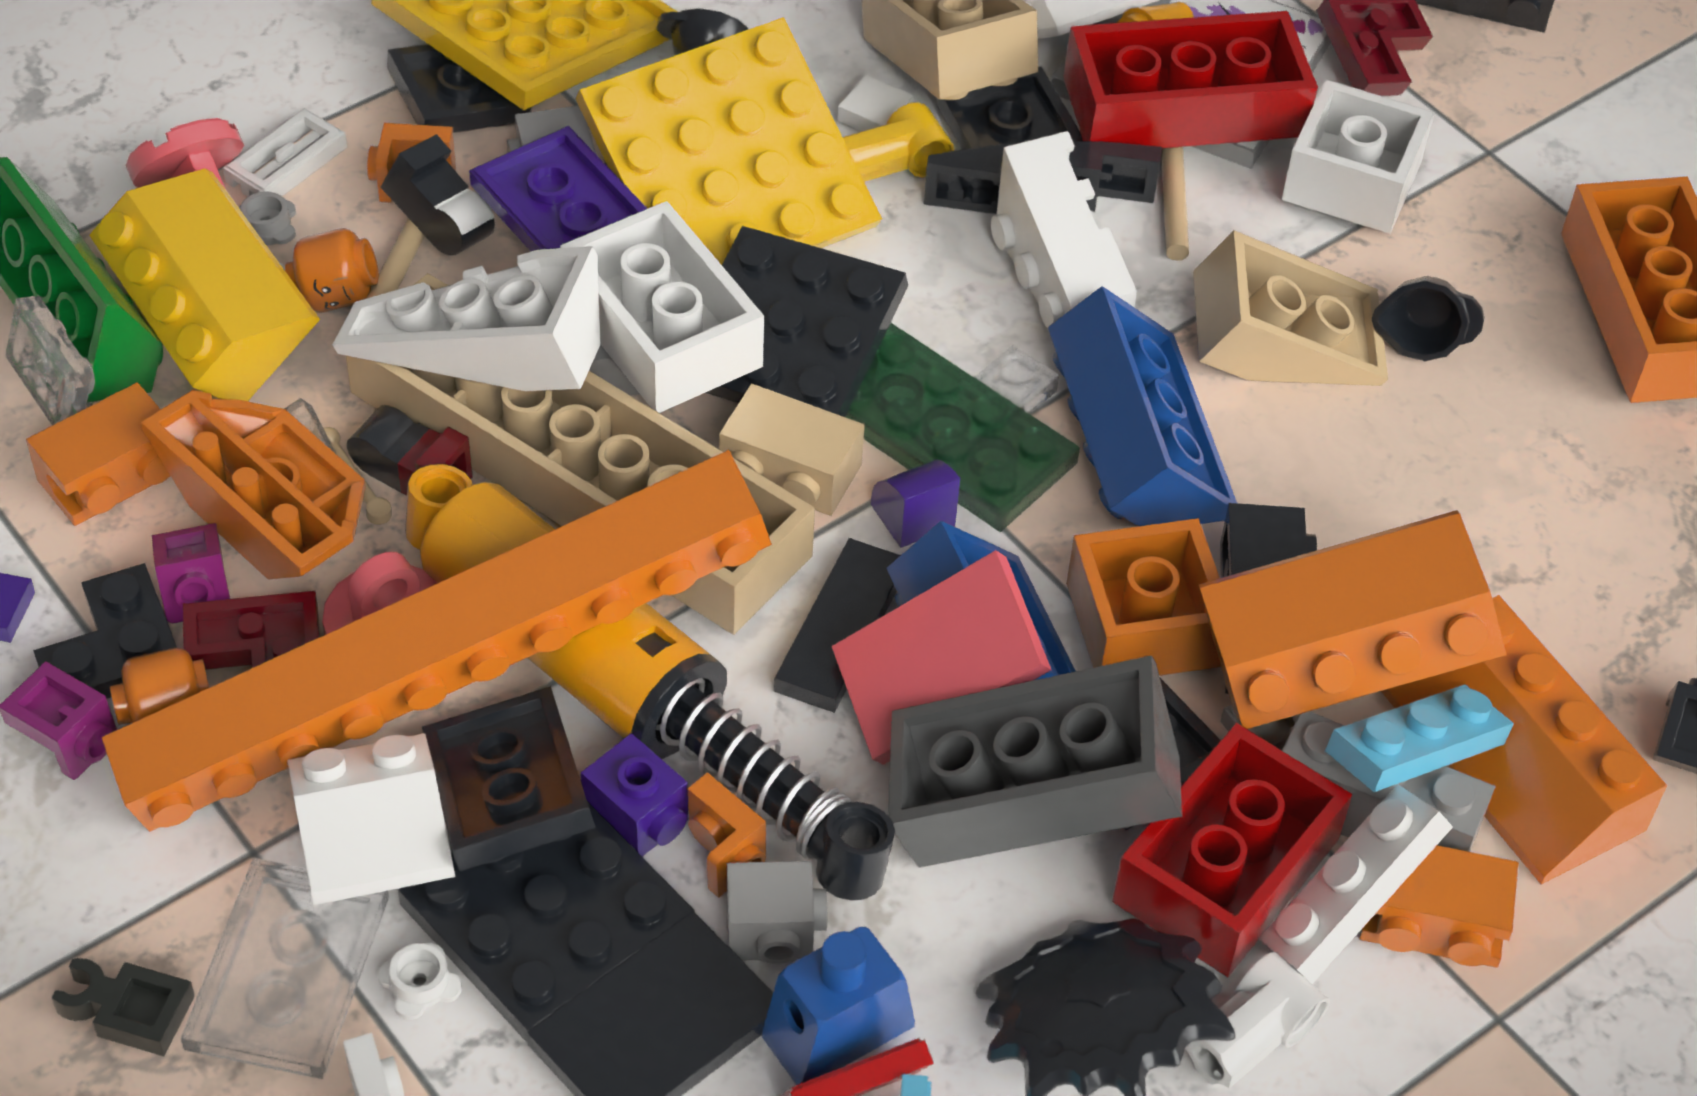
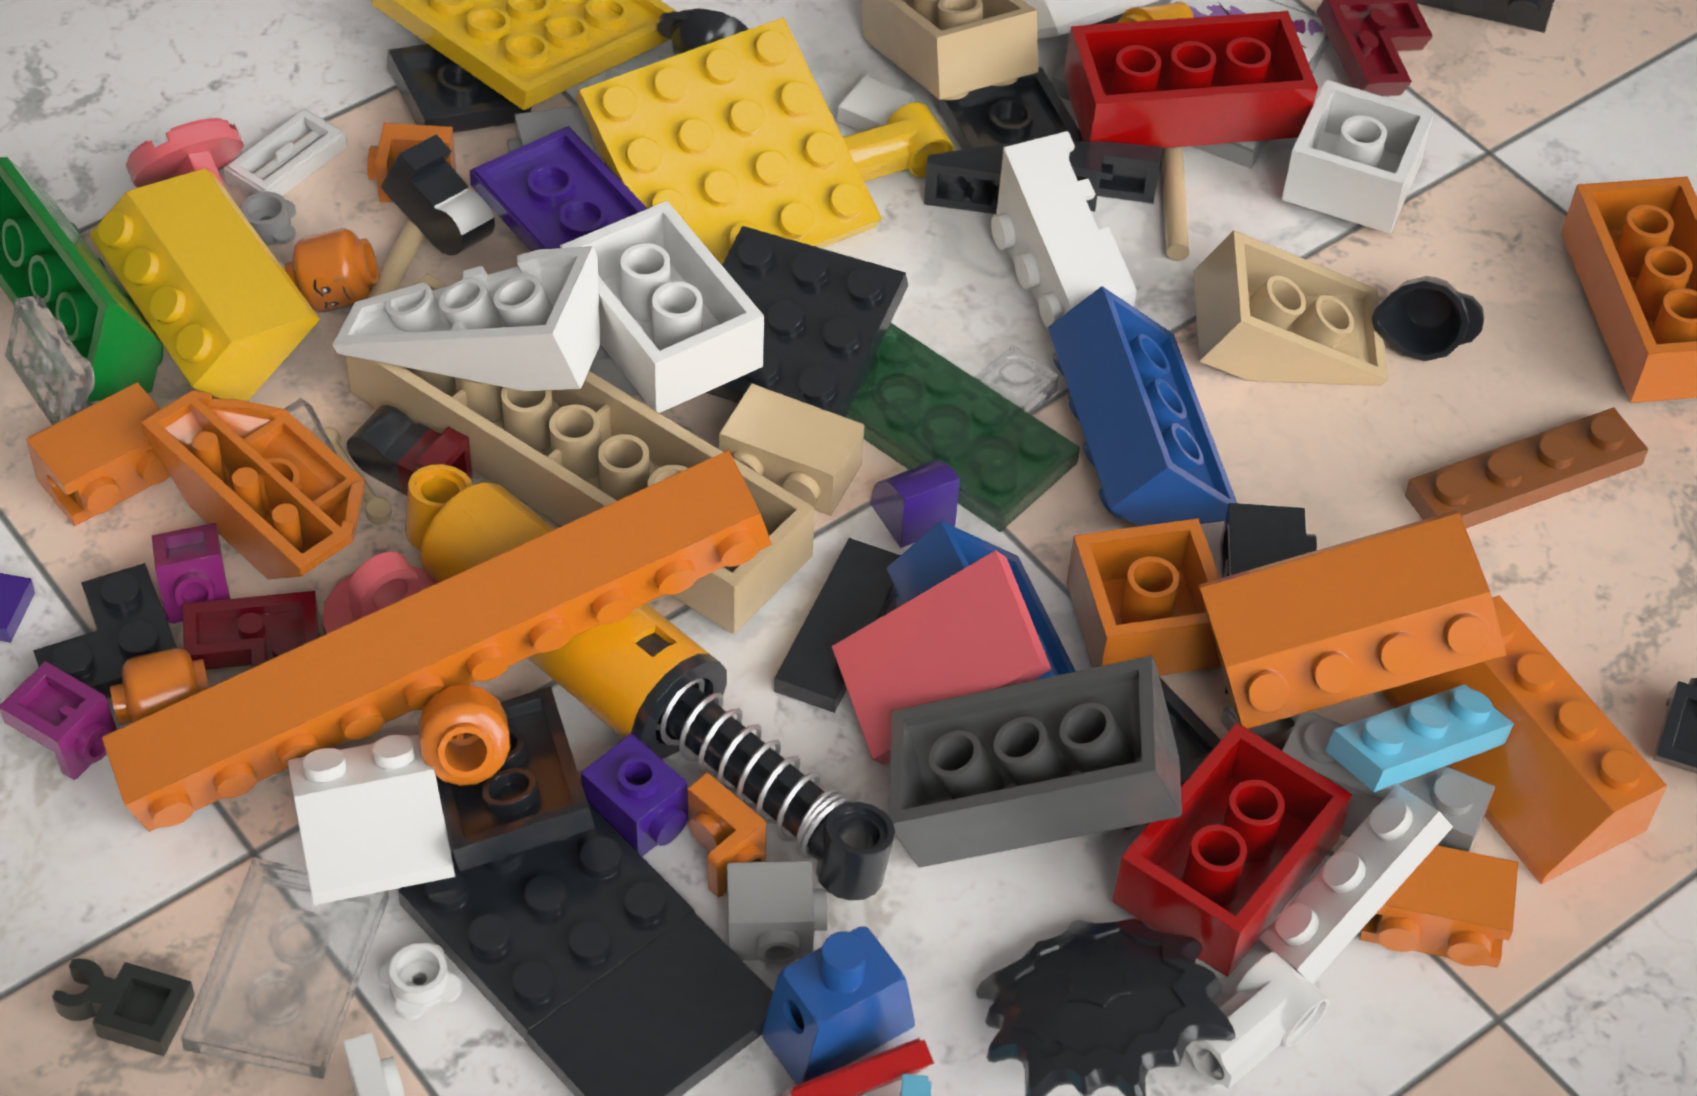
none -> orange head [418,684,510,786]
none -> dark orange plate [1405,407,1648,528]

